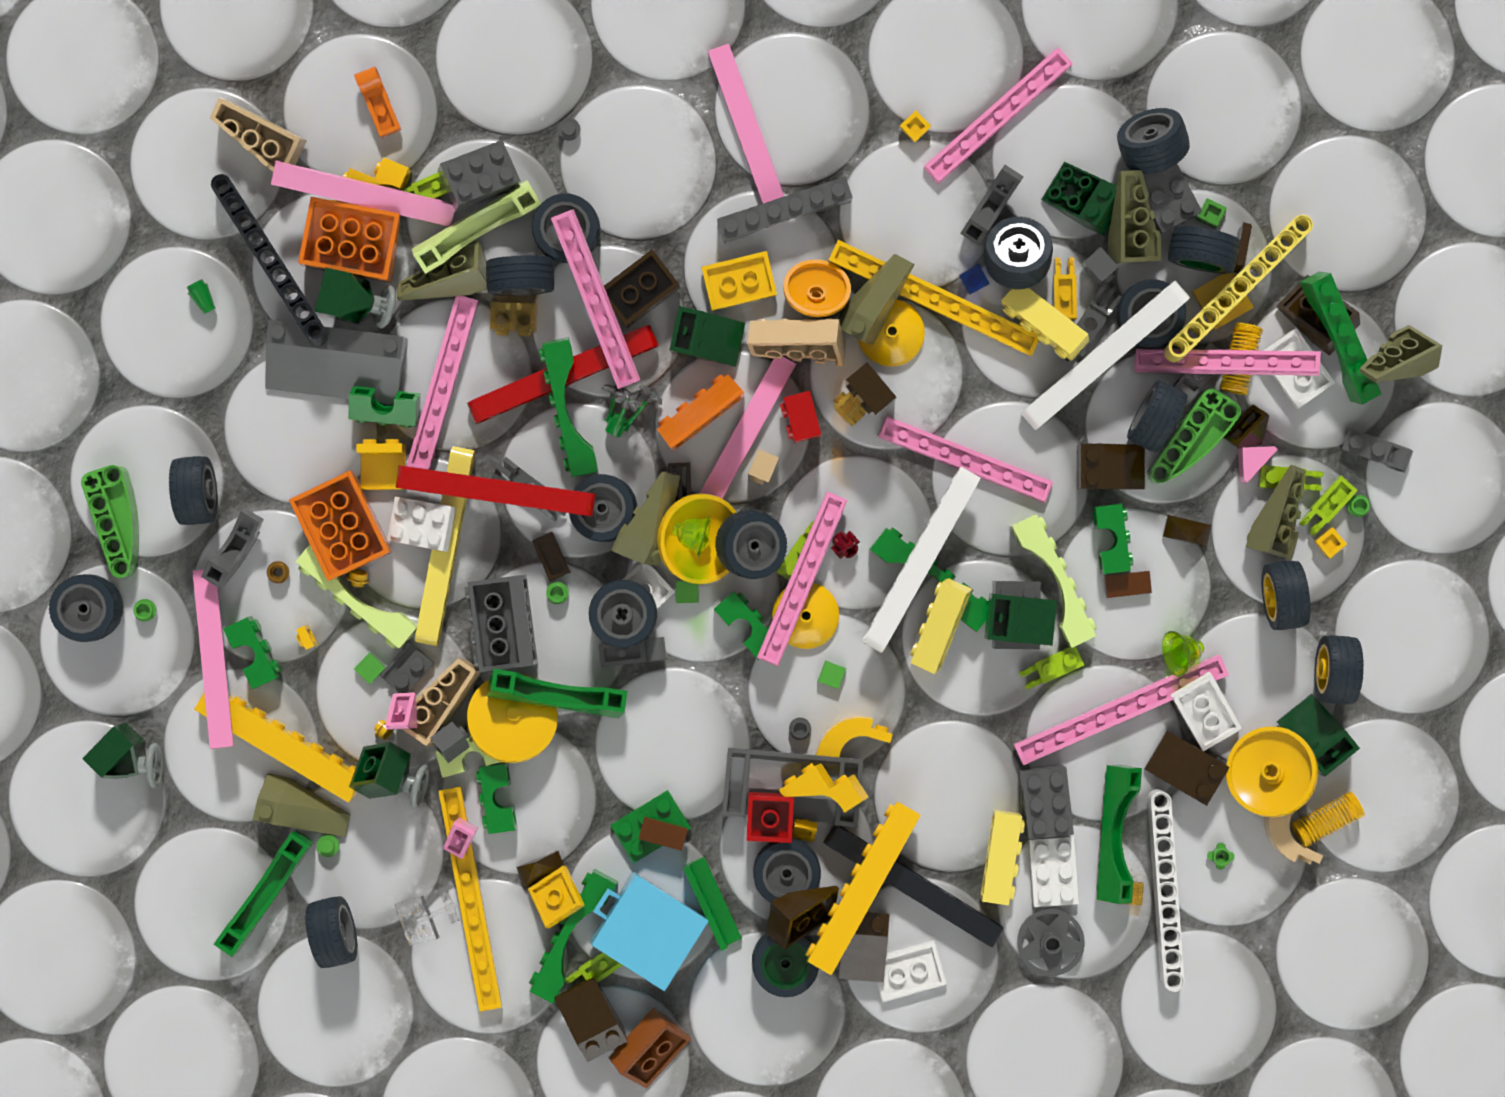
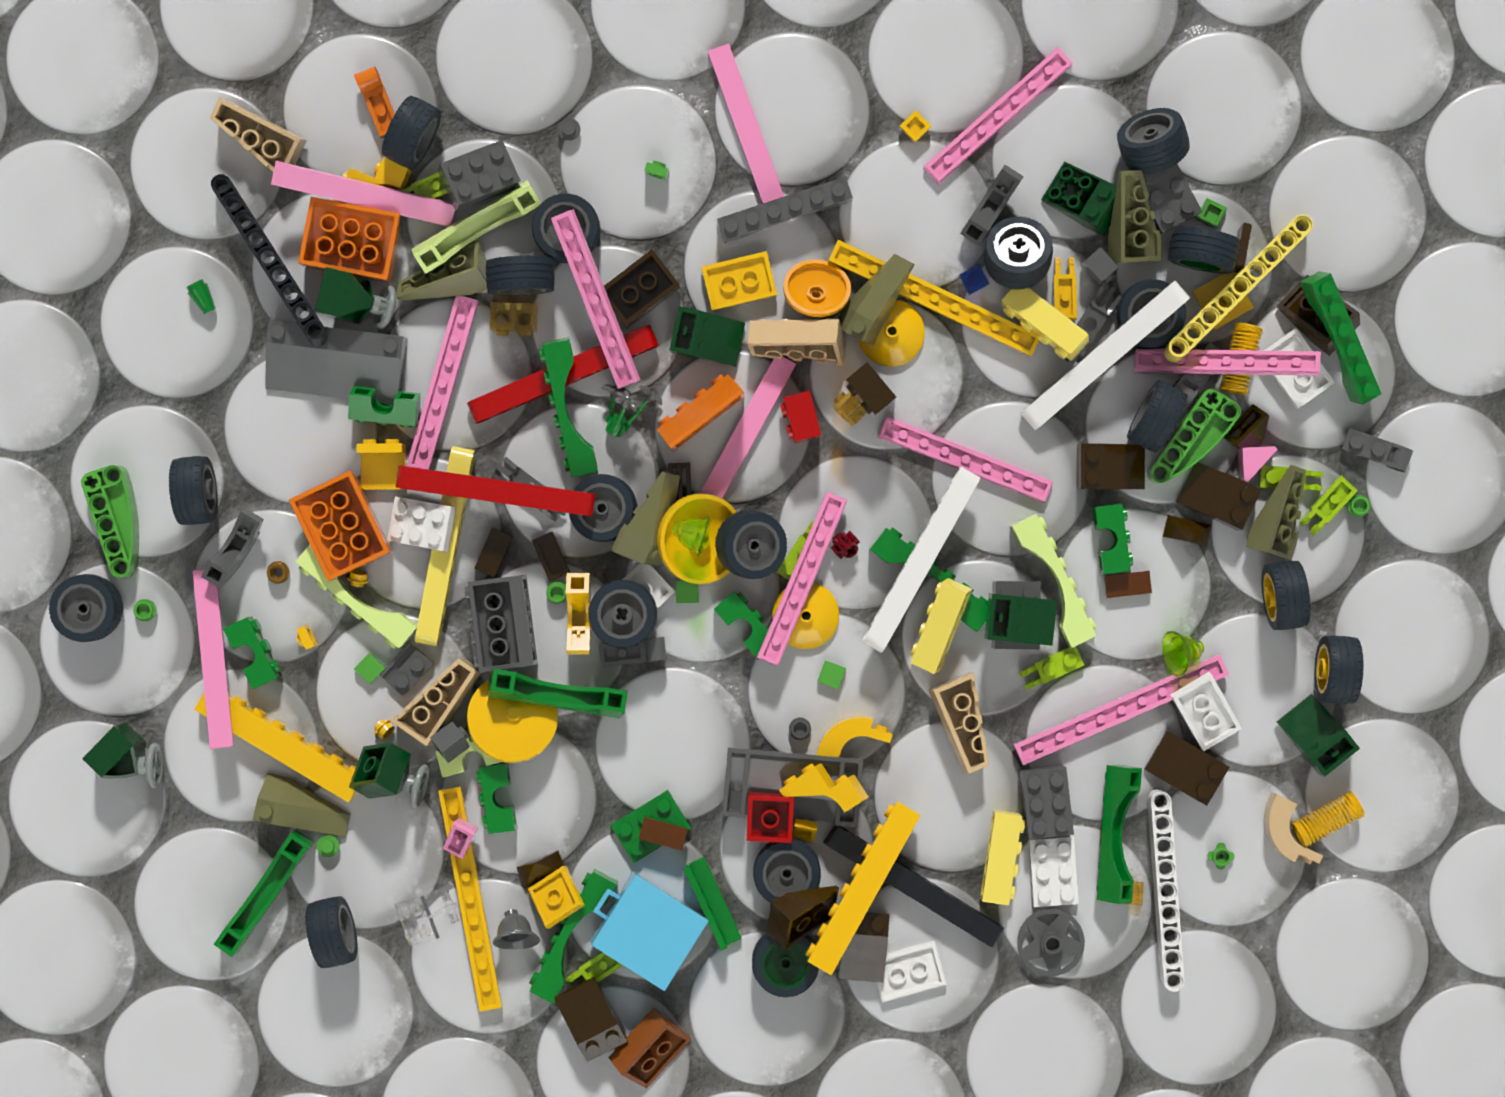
bright pink slope [385,693,417,729] -> none
tan brick [748,449,779,485] -> none
yellow dish [1226,726,1318,817] -> none
yellow plate [1313,527,1347,559] -> none
olive wedge [1359,325,1443,383] -> none
none -> black wheel [382,96,441,170]
none -> dark brown tile [474,527,514,577]
none -> dark grey hat [492,909,540,949]
none -> yellow arch [566,573,591,654]
none -> bright green plate [644,161,669,181]
none -> tan wedge [928,673,989,774]
none -> dark brown slope [1176,462,1262,530]

